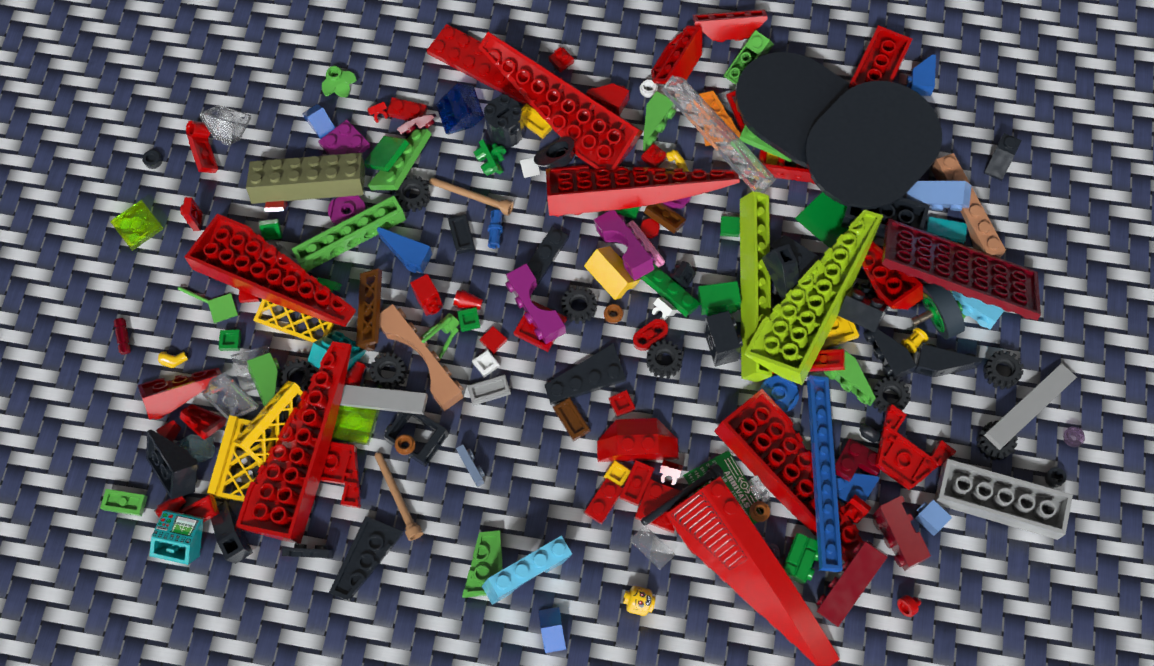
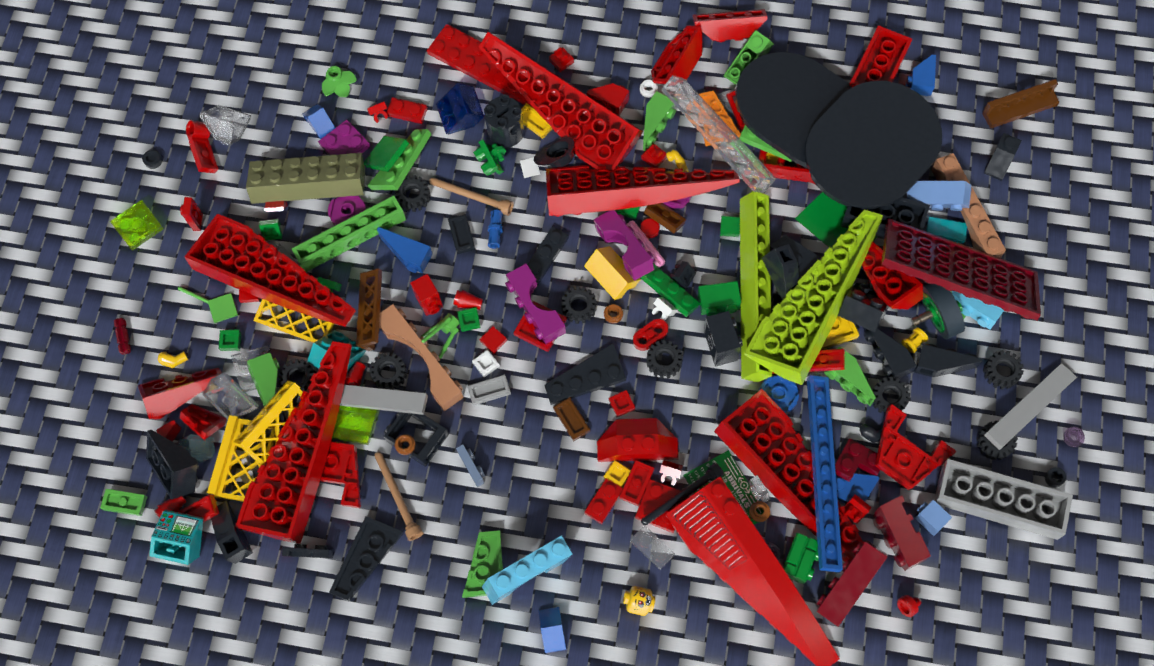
slope [397,113,437,135] -> none
none -> reddish brown fence [982,79,1059,129]

